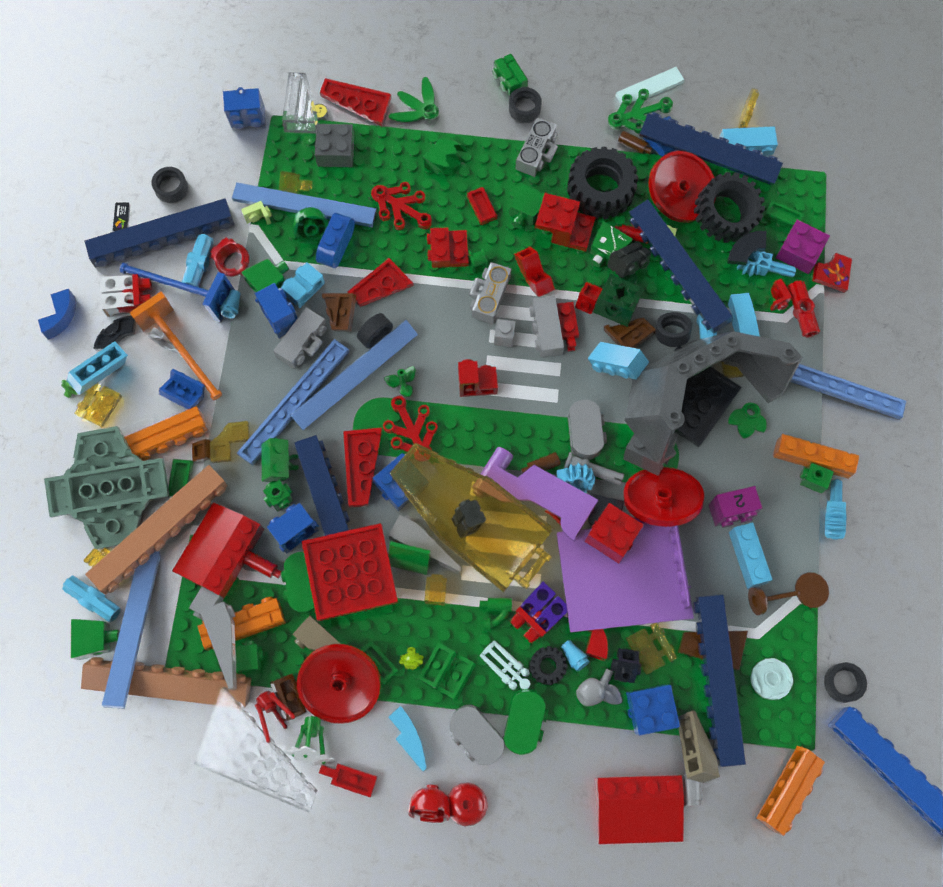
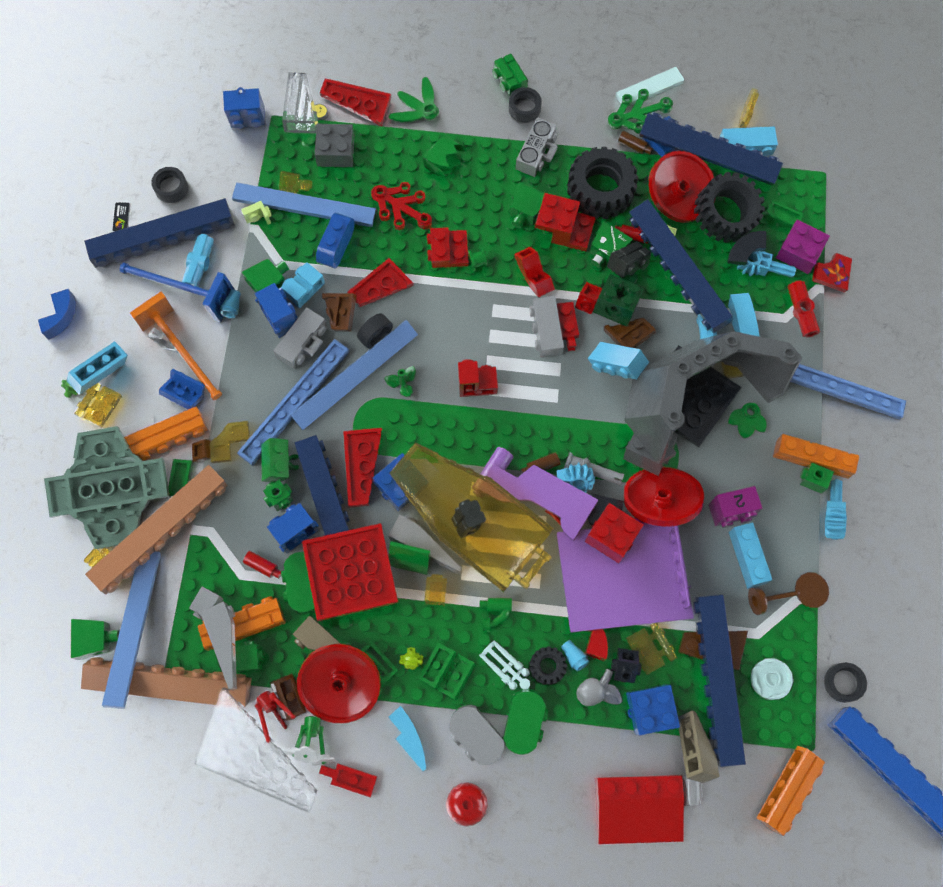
medium azure piece [62,575,121,623] -> none
black tile [93,315,136,351] -> none
white hips [101,274,152,317] -> none
red slope [172,502,265,599] -> none
red piece [210,237,250,277] -> none
green cylinder [293,207,329,244] -> none
red plant [383,396,438,462] -> none
red cylinder [408,785,451,823] -> none
red tile [467,187,498,225] -> none
light grey piece [469,263,511,324] -> none
light grey brick [494,319,516,347] -> none
dark purple hips [510,581,568,643] -> none
light grey brick [568,400,607,460] -> none
black tyre [655,312,692,347] -> none
red bracket [770,278,792,311] -> none

